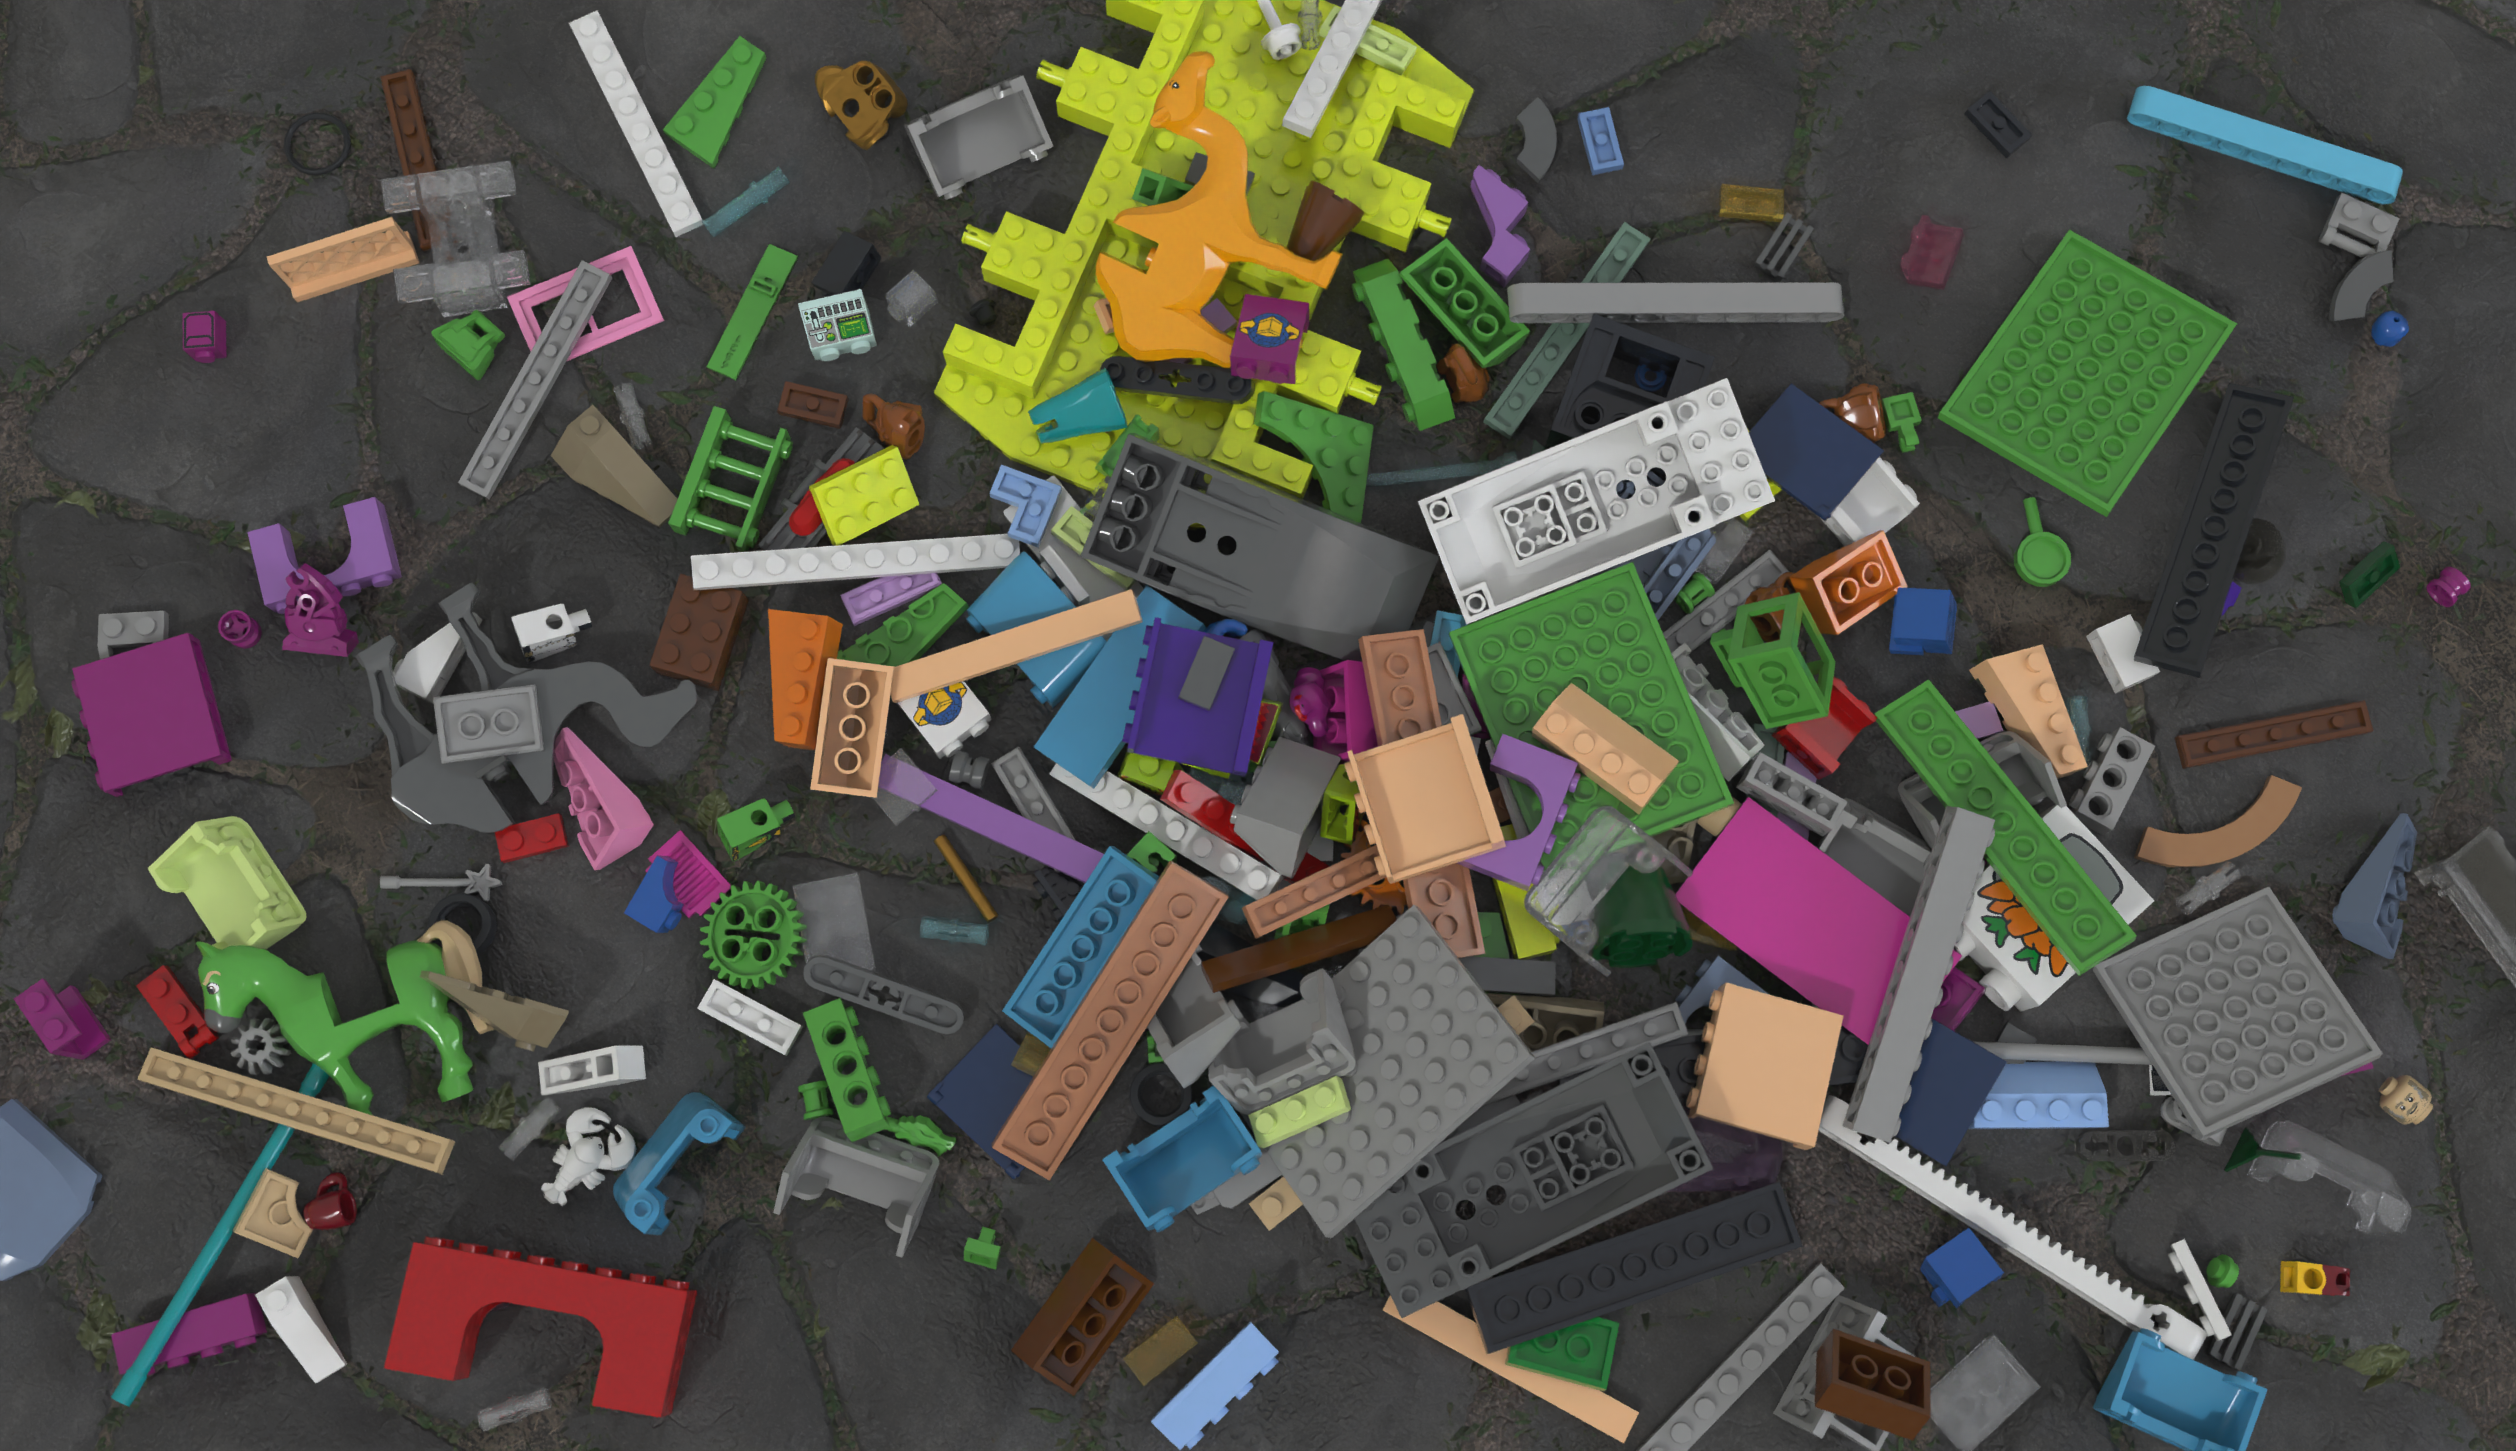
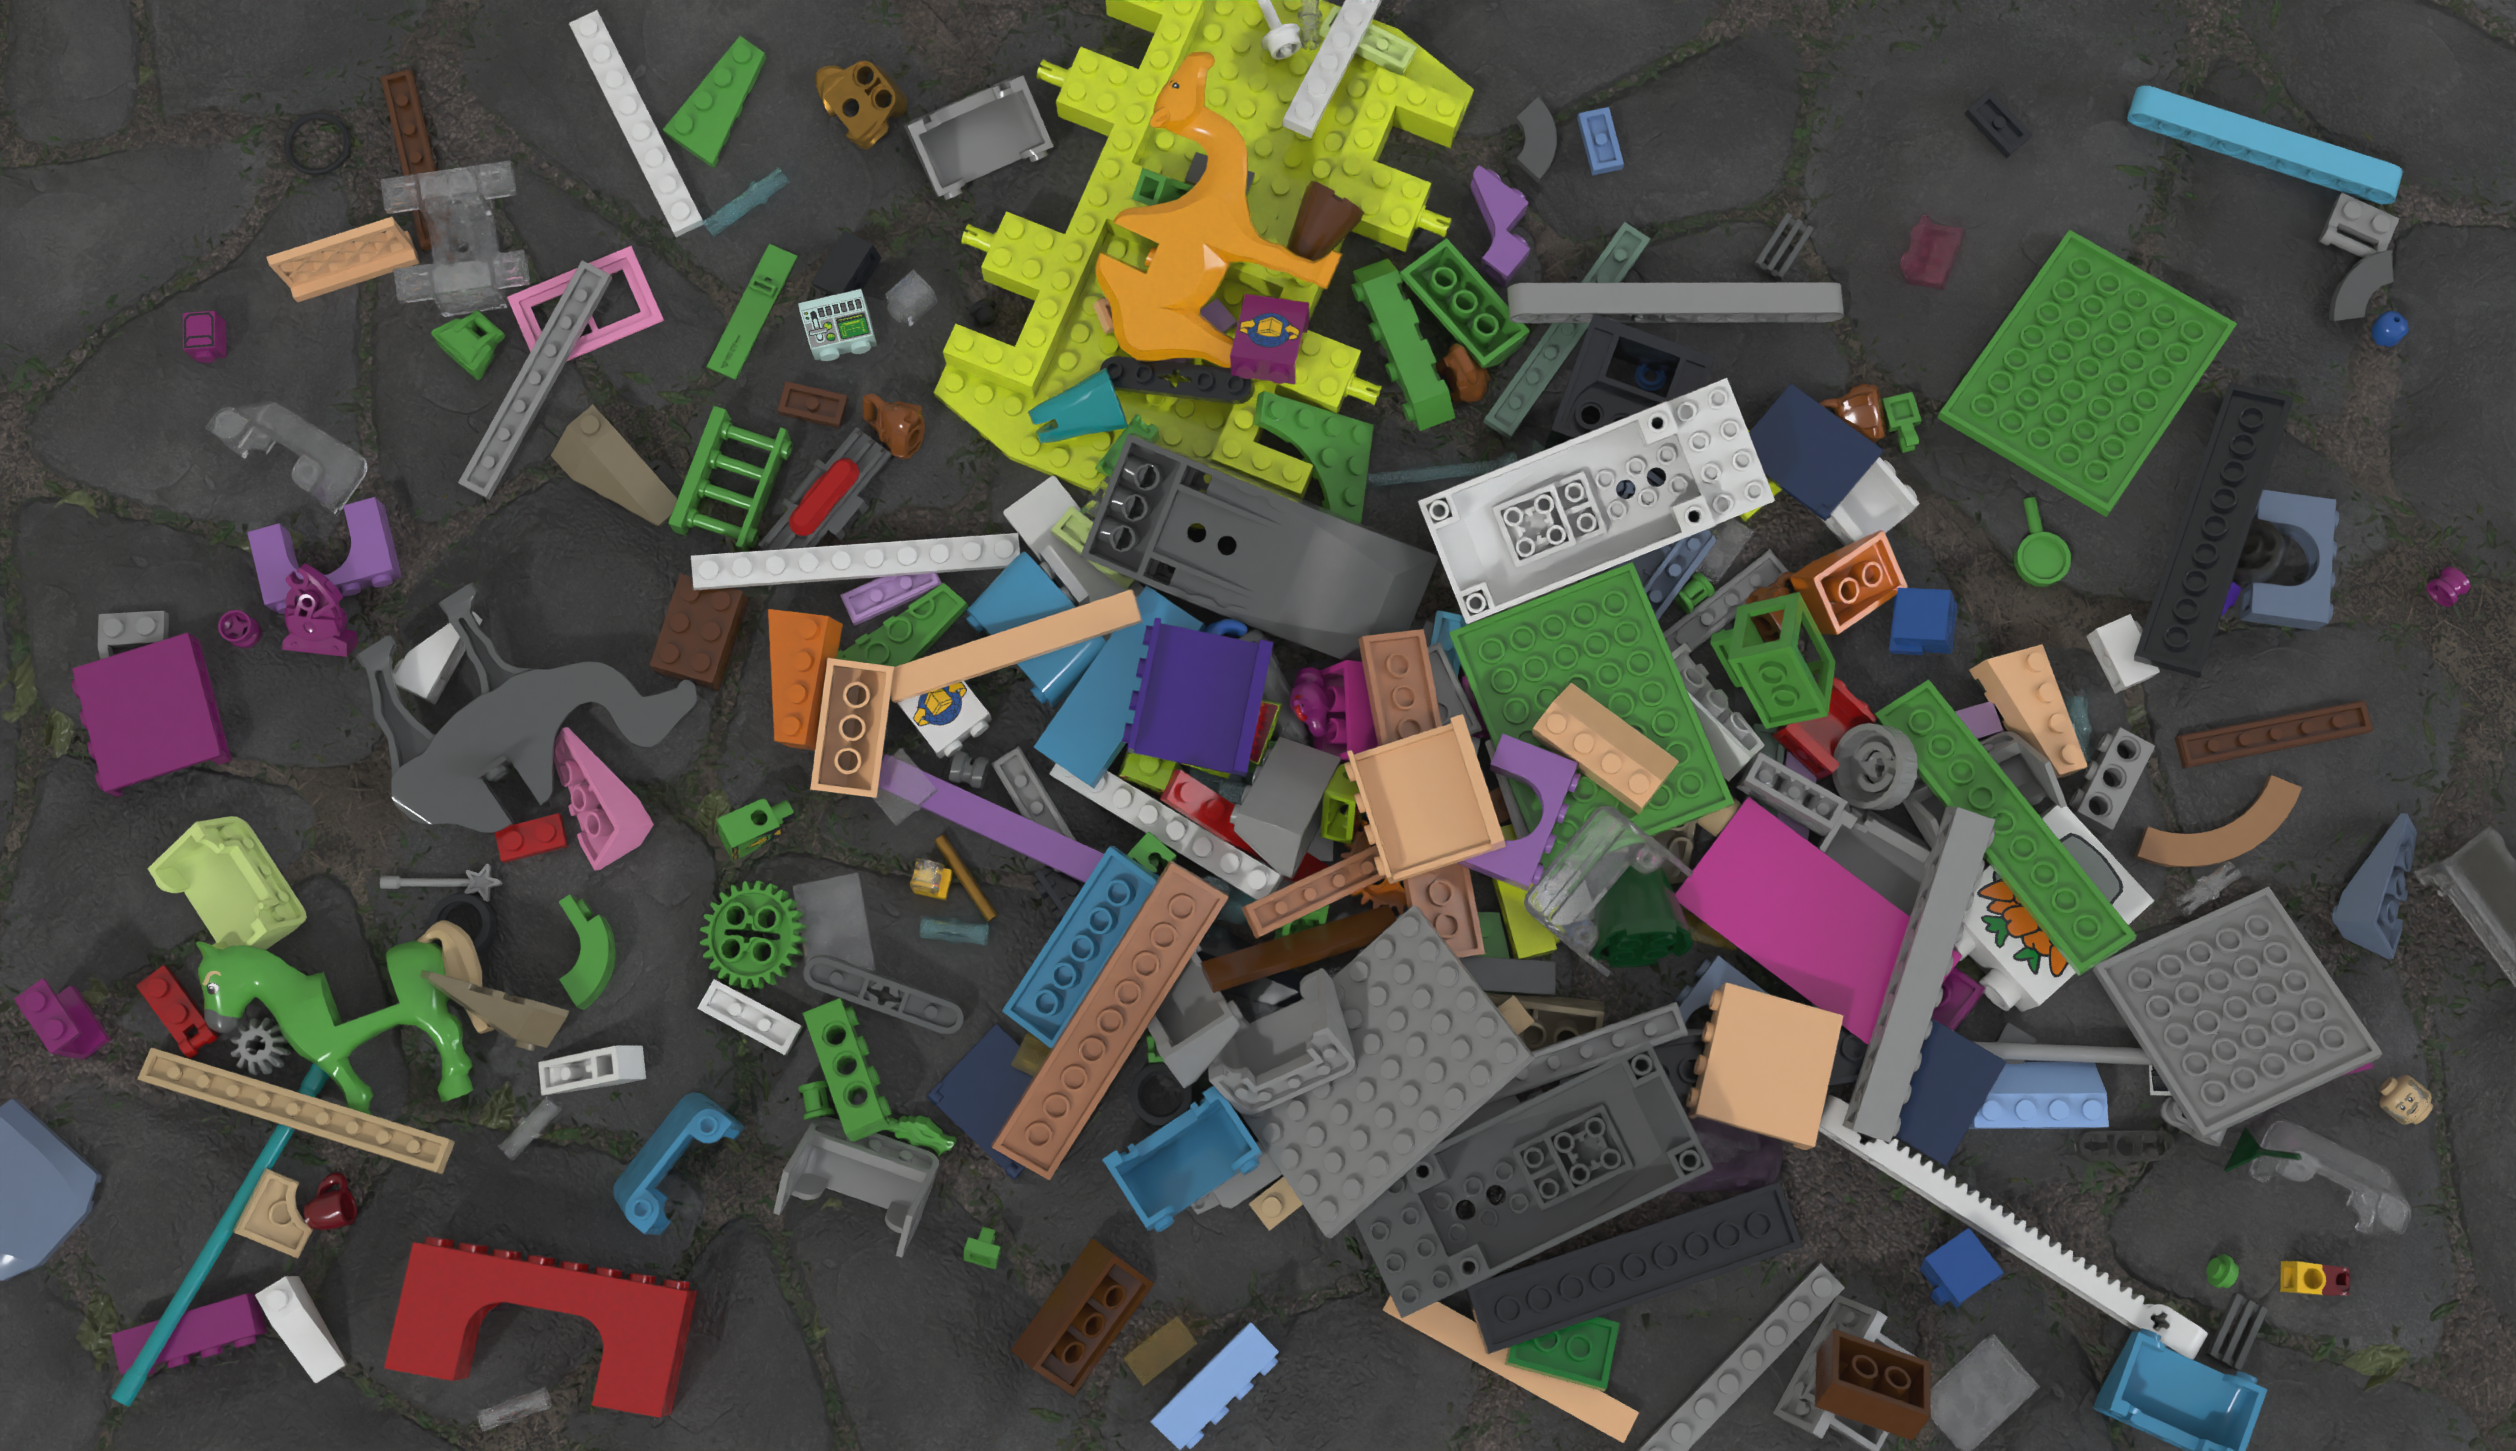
light grey tile [433,685,545,764] -> none
white torso [511,604,592,664] -> none
white animal [541,1107,637,1206] -> none
clear pin [613,383,652,449] -> none
blue arch [624,855,684,933] -> none
dark pink window [645,830,731,918] -> none
neon yellow plate [809,445,920,546] -> none
light blue plate [989,465,1062,548] -> none
dark grey tile [1178,636,1235,711] -> none
yellowish green plate [1248,1076,1352,1149] -> none
clear yellow plate [1719,184,1784,222] -> none
white plate [2168,1239,2232,1341] -> none
dark green plate [2339,541,2401,608] -> none
none -> clear windscreen [205,401,368,516]
none -> bright green arch [559,894,616,1010]
none -> clear leg [910,859,953,900]
none -> light grey piece [1832,723,1918,810]
none -> sand blue arch [2240,490,2339,631]

